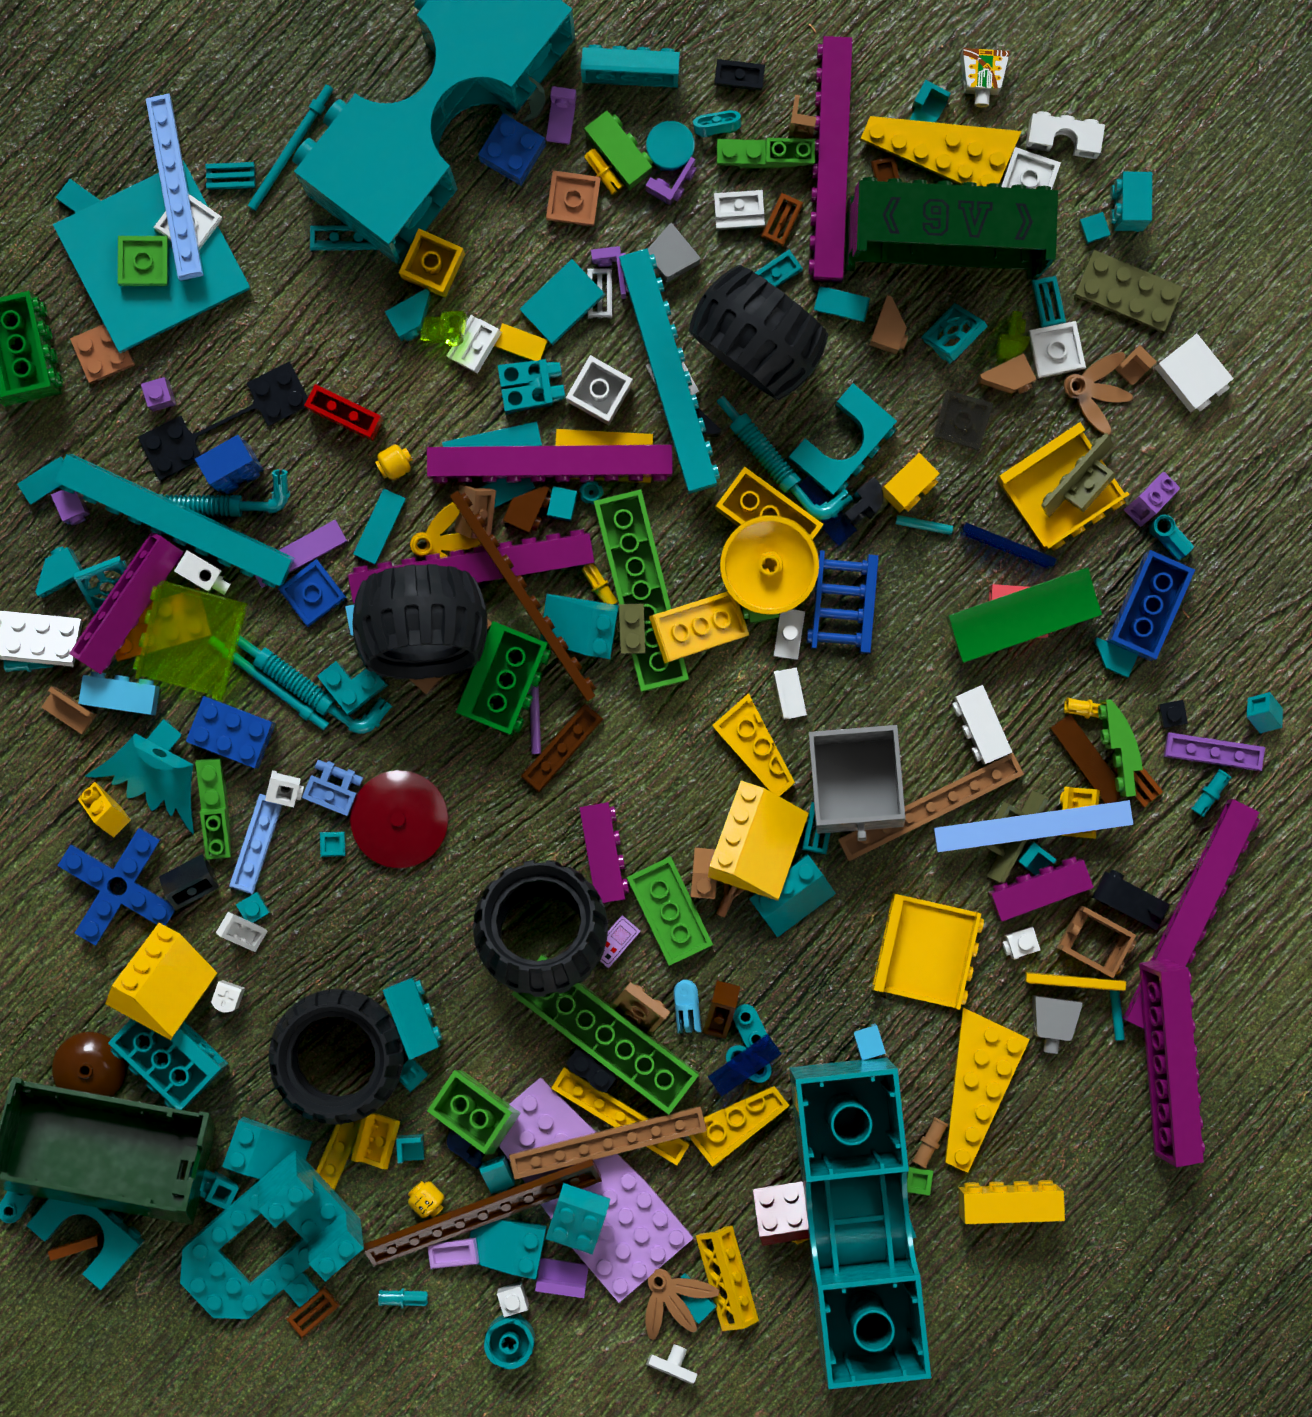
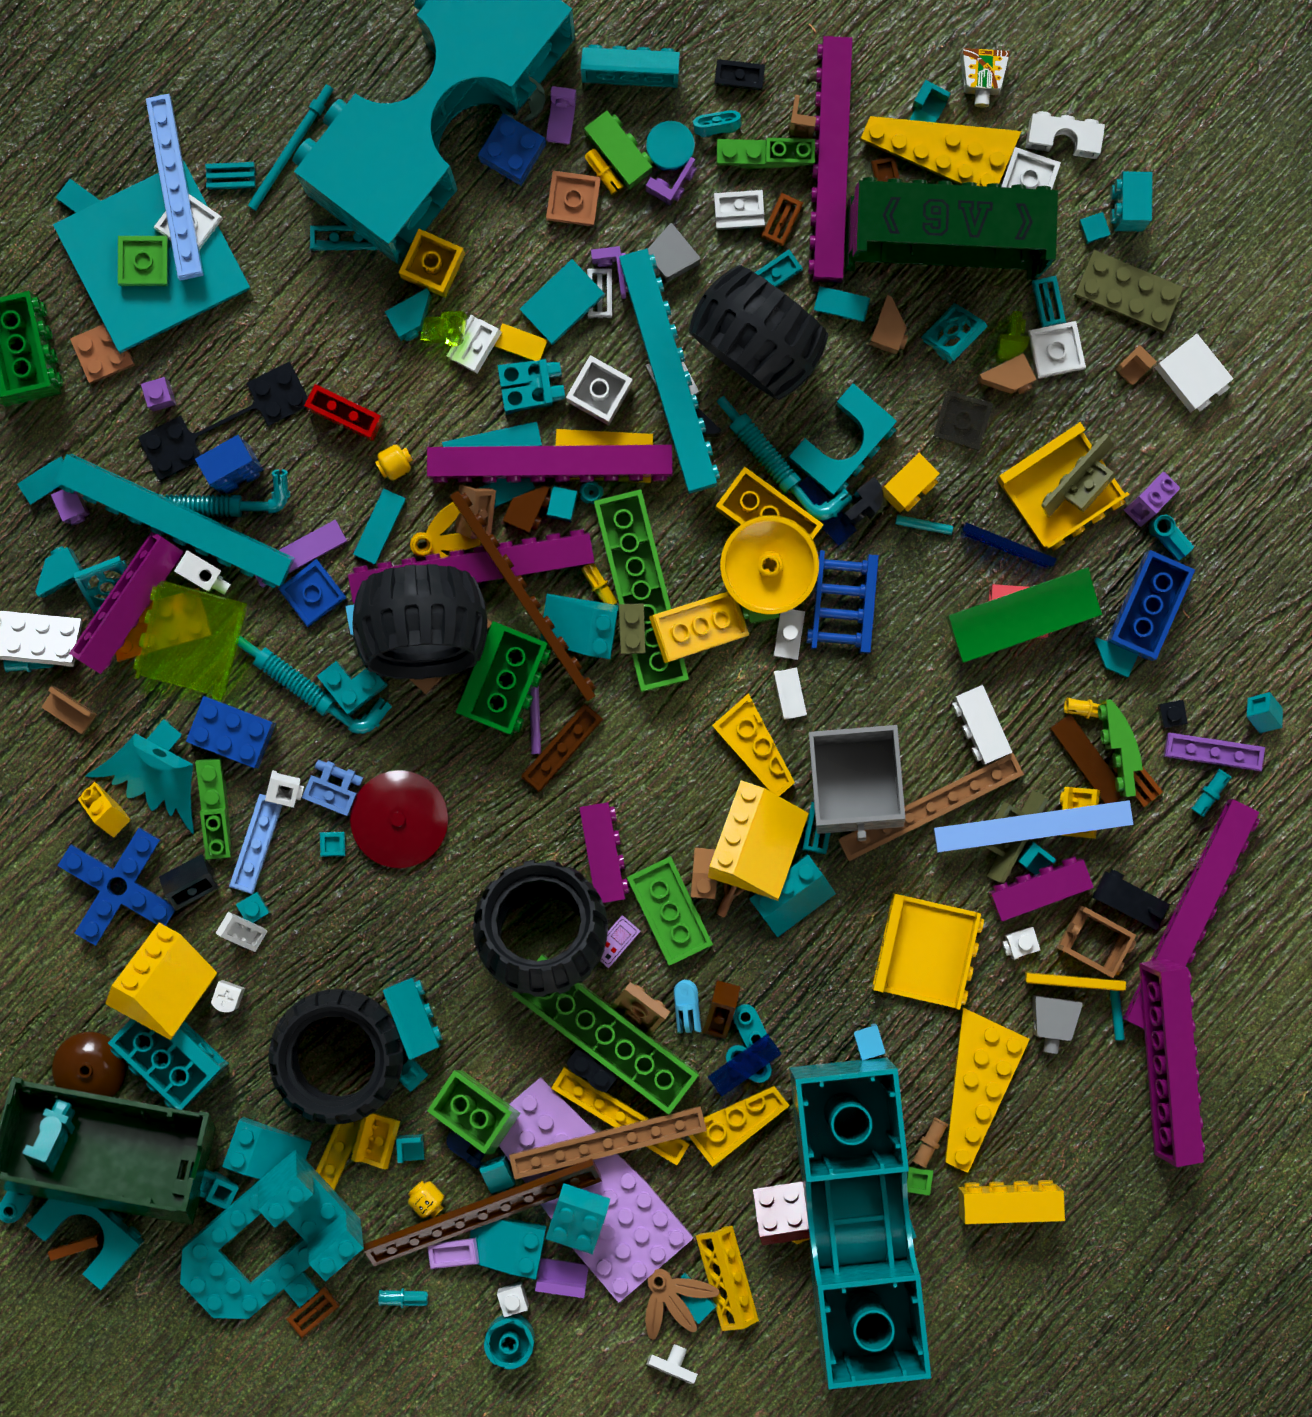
medium azure brick [78,671,160,716] -> none
teal bar [208,635,329,731] -> none
medium nougat plant [1064,352,1133,435] -> none
none -> teal hips [22,1099,75,1173]

